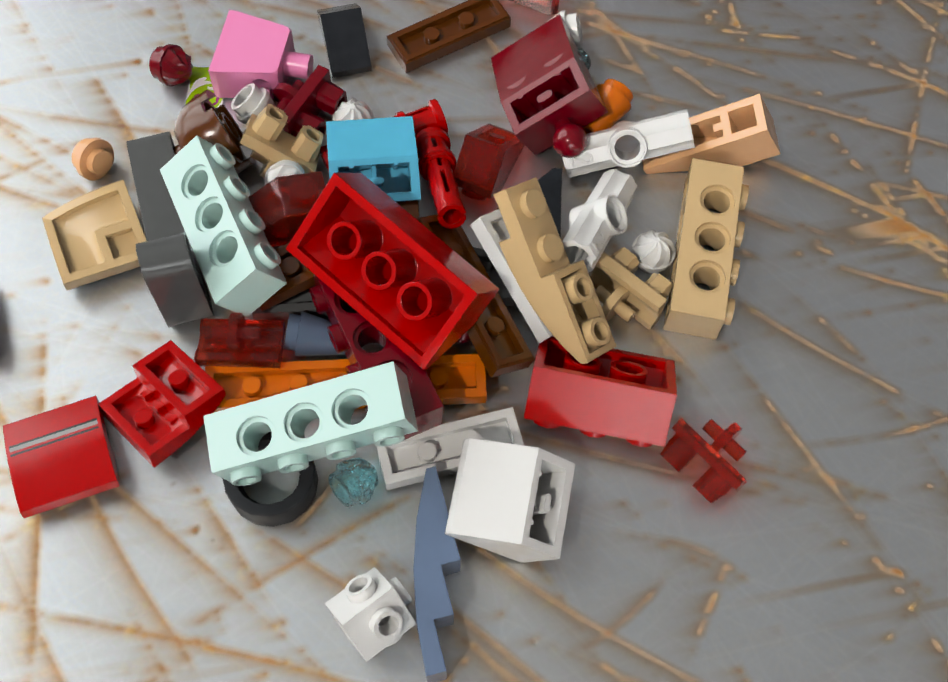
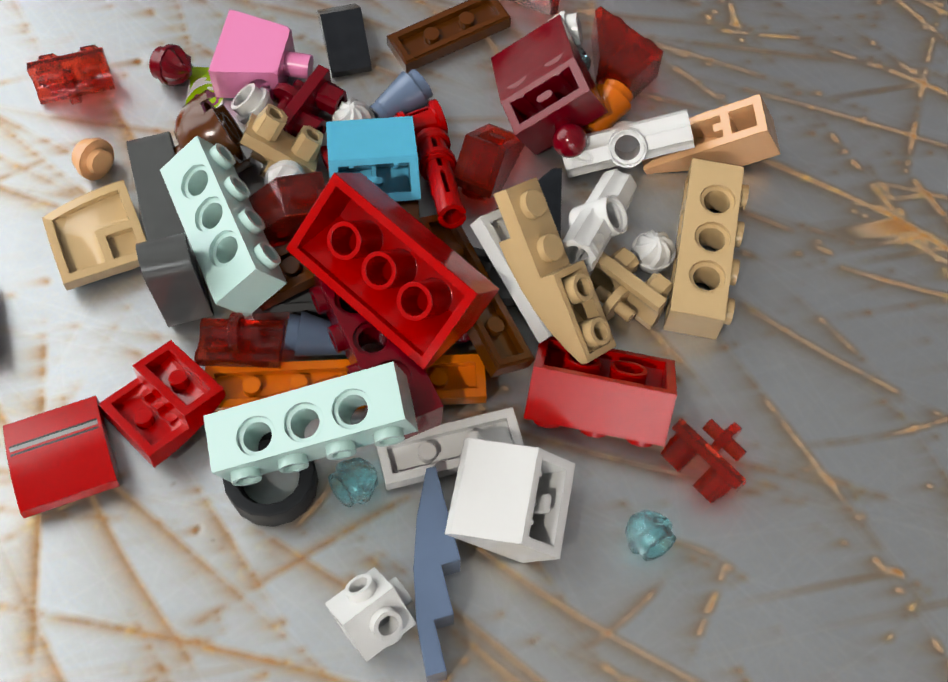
none -> clear red hips [27,44,115,105]
none -> sand blue cone [369,69,433,118]
none -> clear red slope [591,6,664,99]
none -> clear light blue plate [625,509,676,561]

